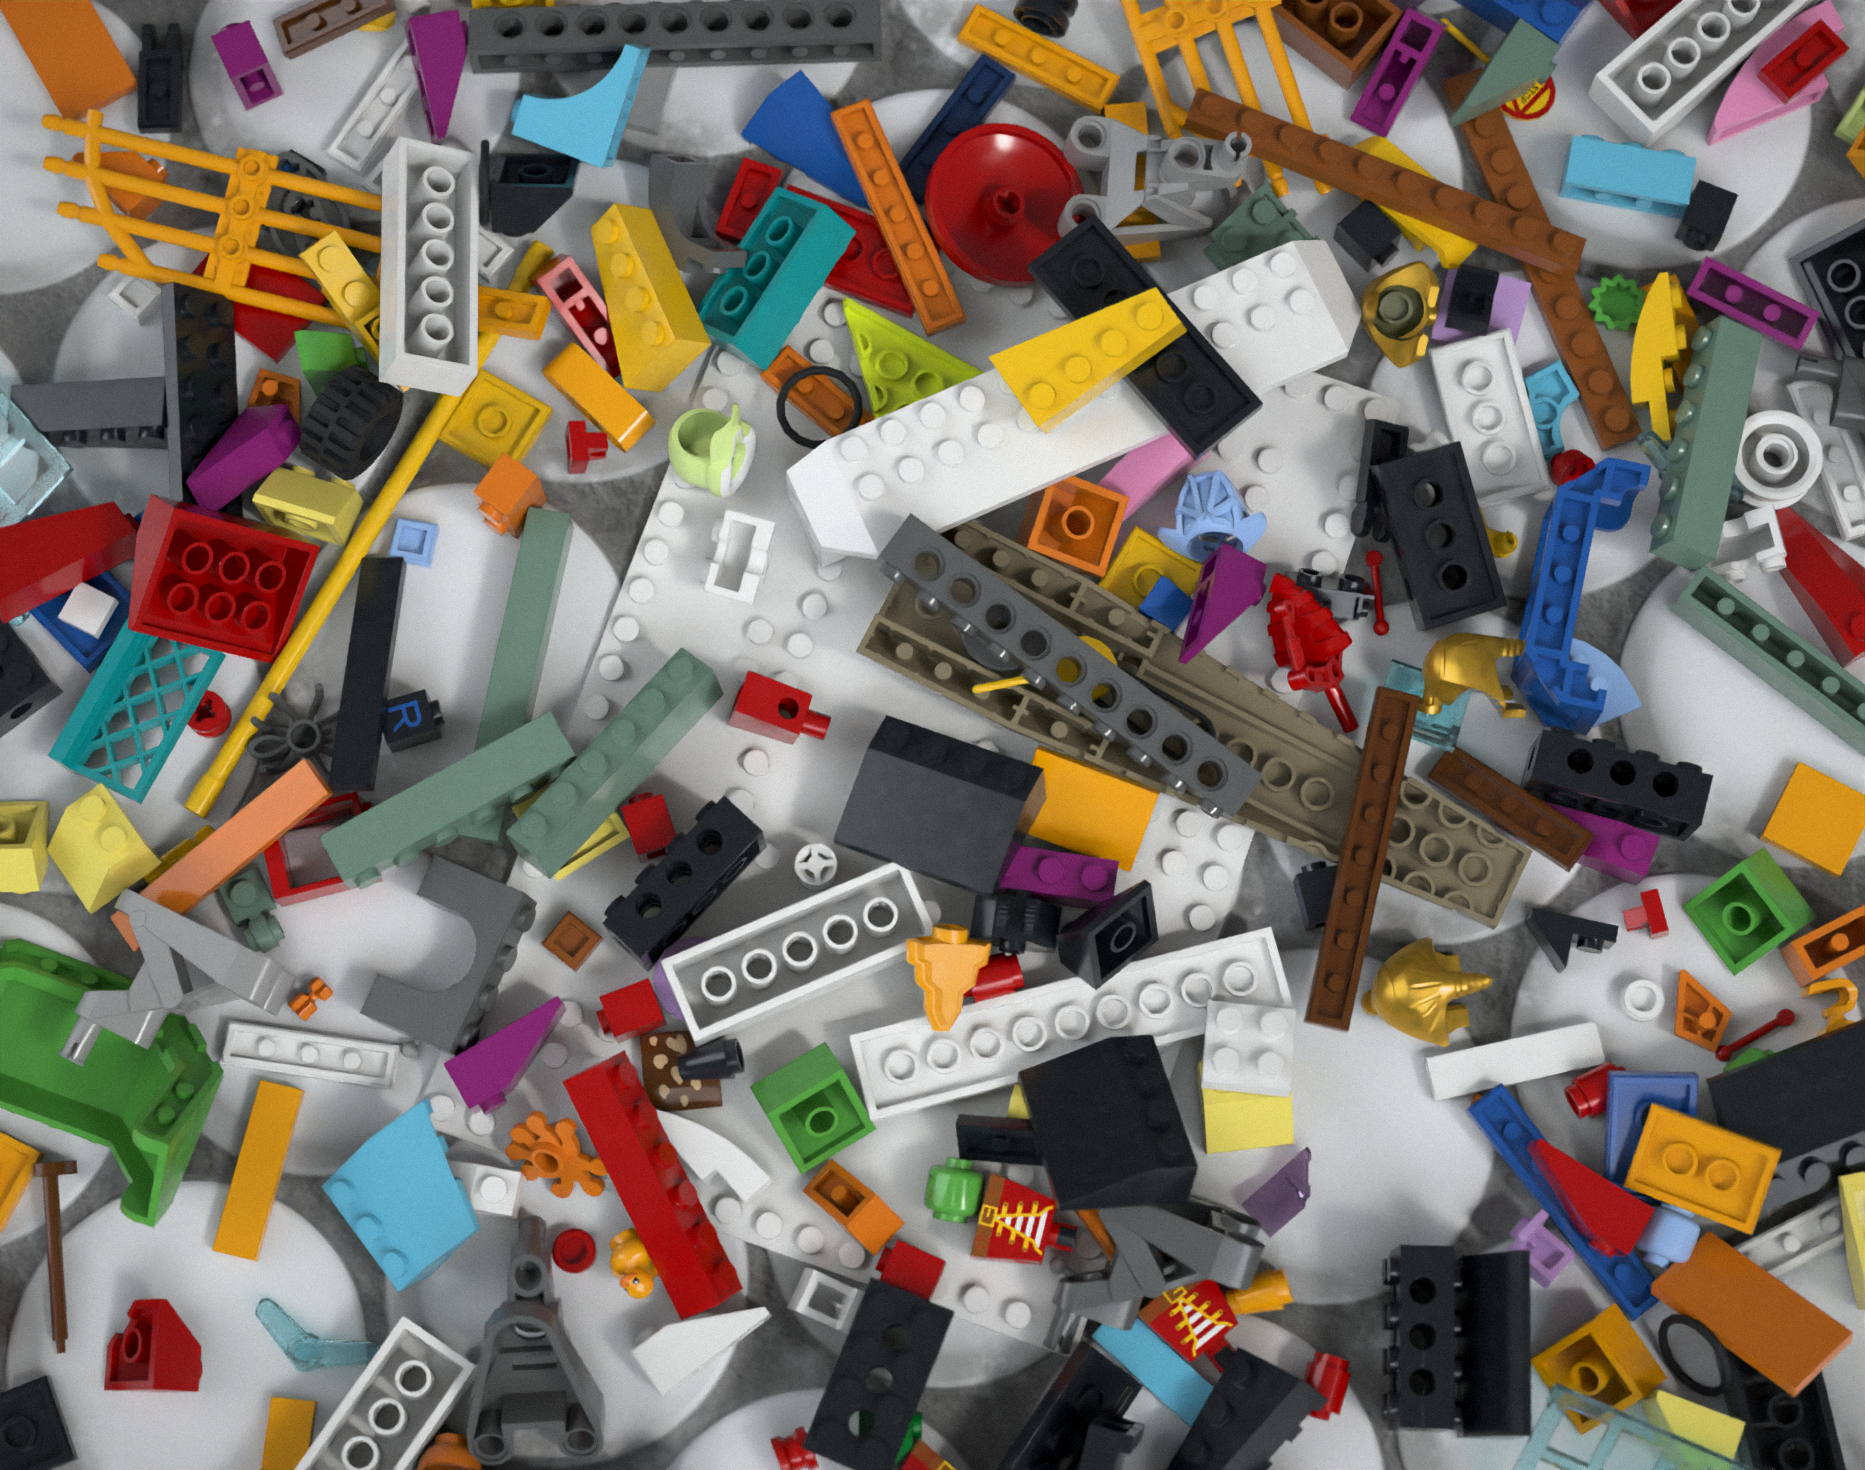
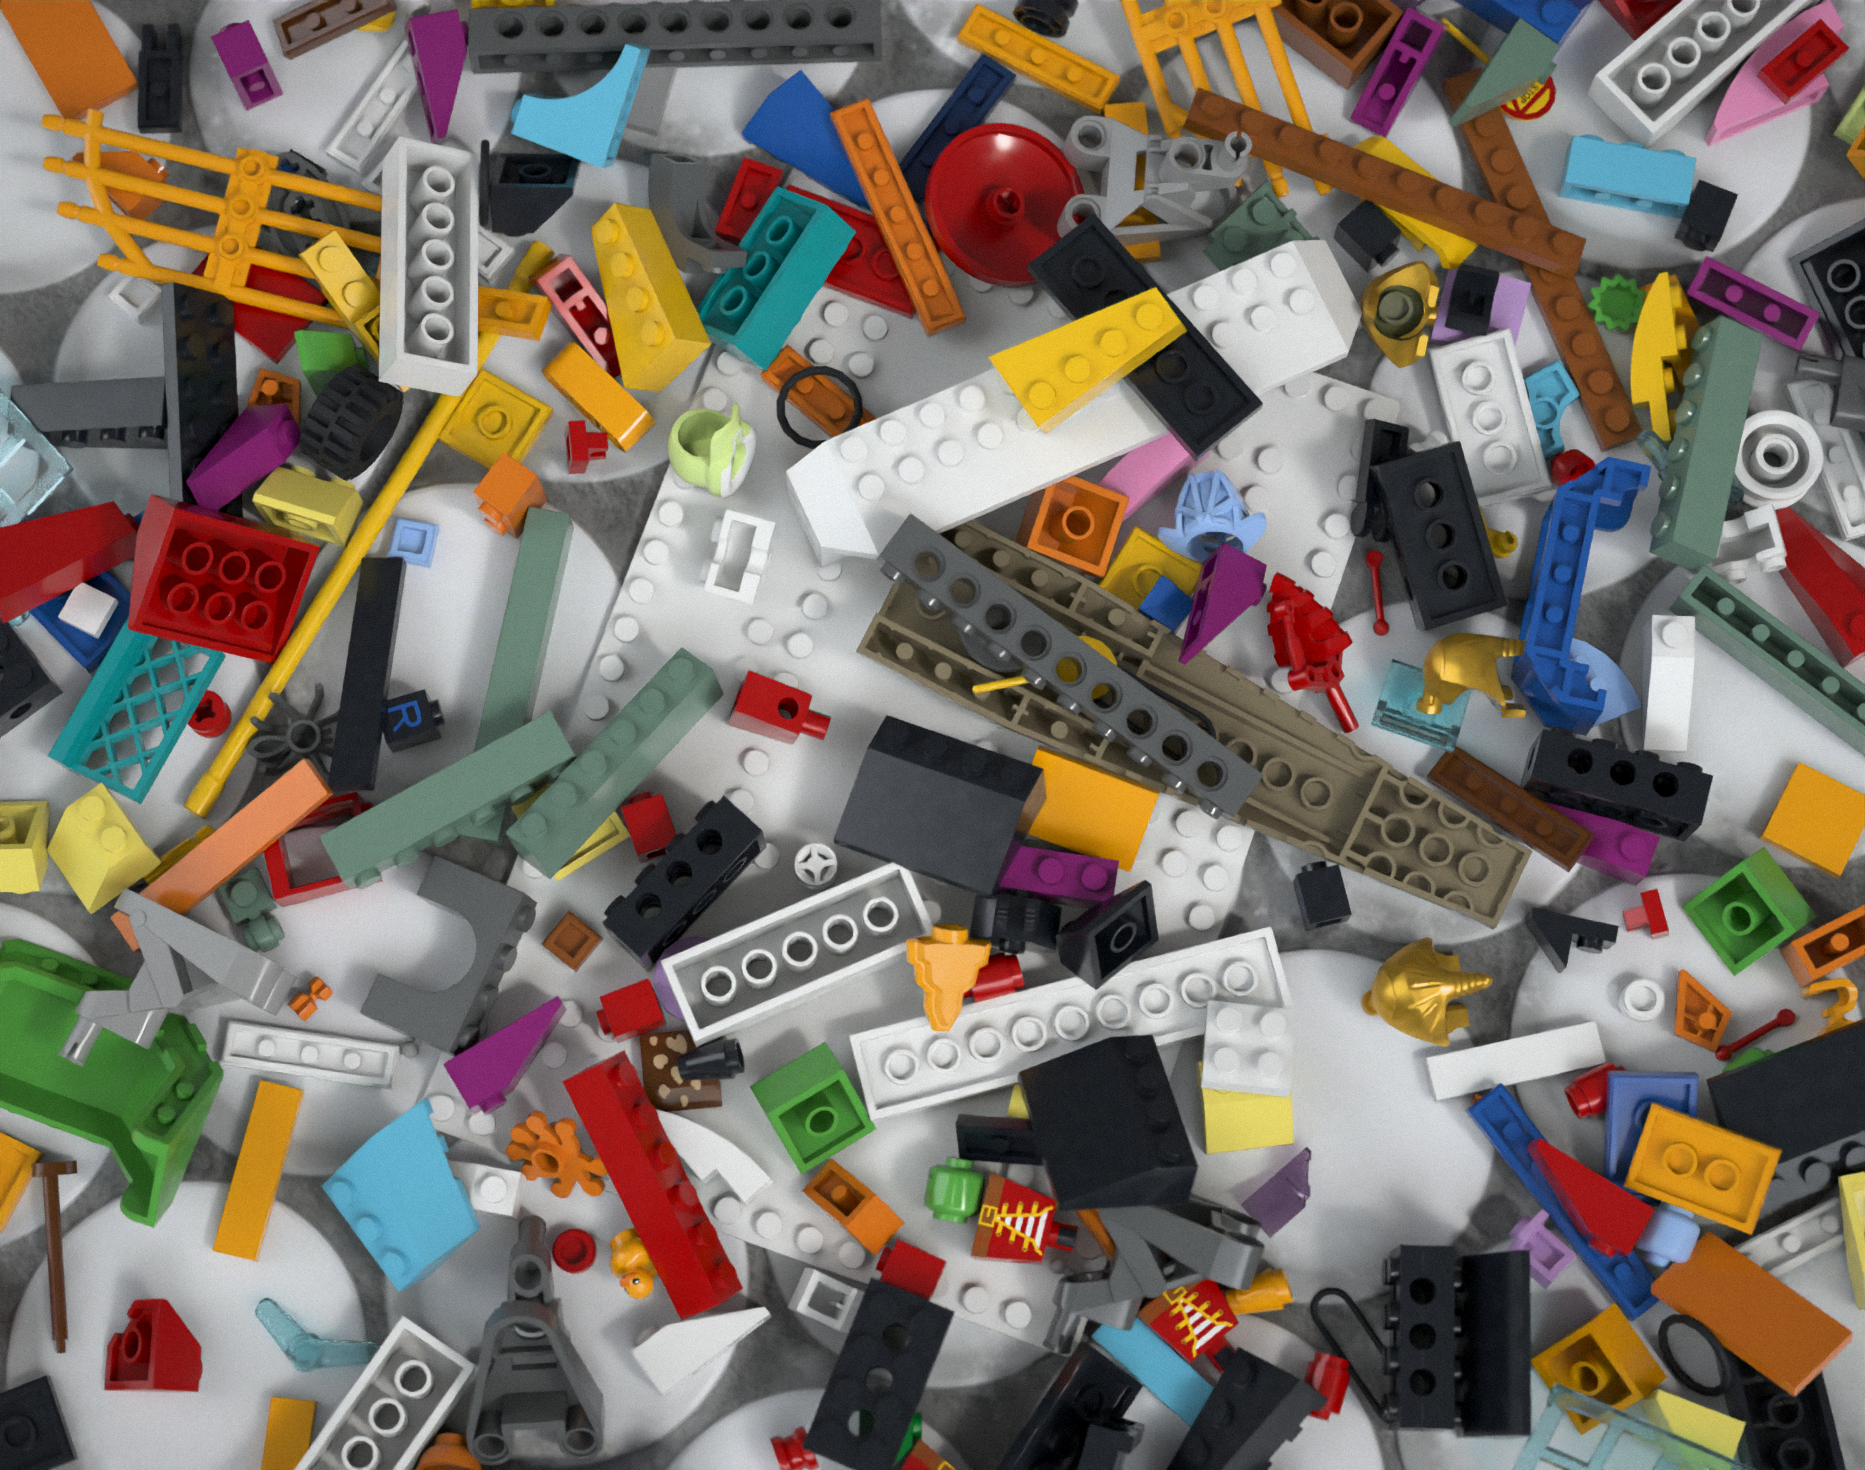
neon yellow tile [842,297,985,419] -> none
black hinge [1285,568,1375,621] -> none
reddish brown tile [1303,686,1420,1033] -> none
none -> black piece [1311,1288,1416,1424]
none -> white slope [1642,615,1695,753]

